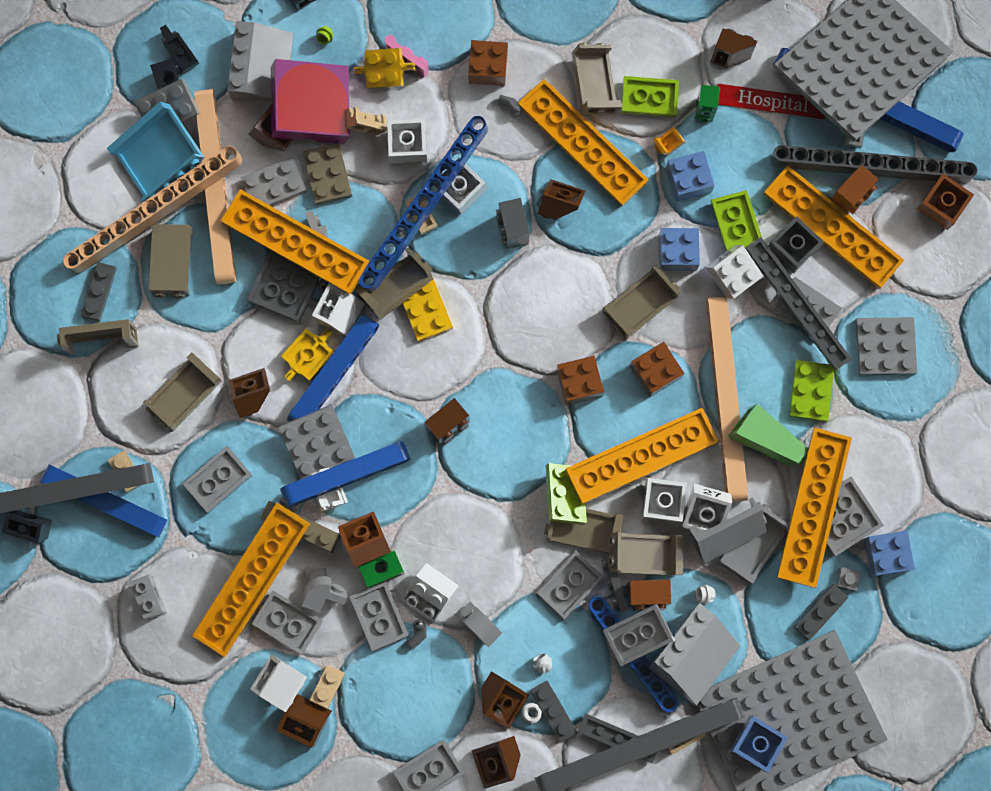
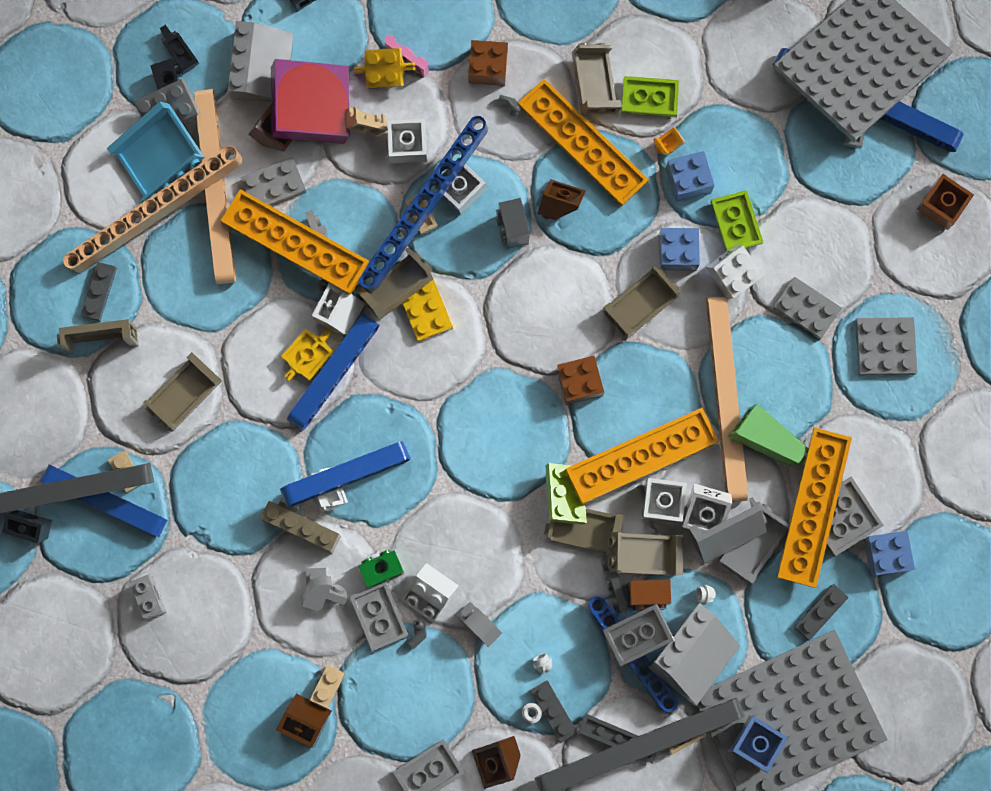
dark tan panel [149,224,194,298] -> none
light grey plate [182,446,253,513] -> none
light orange plate [192,503,310,657] -> none
reddish brown slope [228,368,270,418] -> none
dark grey plate [247,250,320,323] -> none
white slope [250,654,307,712] -> none
light grey plate [252,590,323,655] -> none
light grey plate [278,404,355,479] -> none
dark tan plate [303,143,352,205] -> none
lime plate [315,26,334,45] -> none
dark orange brick [338,511,391,567] -> none
reddish brown brick [424,398,470,446] -> none
reddish brown slope [481,671,529,729] -> none
light grey tile [535,551,604,620] -> none
dark orange brick [630,342,685,397] -> none
green brick [694,84,720,122] -> none
reddish brown slope [710,28,757,68] -> none
red sticker [718,83,825,120] -> none
dark grey plate [745,237,852,371] -> none
light orange plate [763,165,904,289] -> none
dark grey brick [768,216,824,273] -> none
dark grey beam [770,145,978,184] -> none
lime plate [789,360,834,422] -> none
dark orange brick [831,165,879,214] -> none
light grey plate [837,567,861,591] -> none

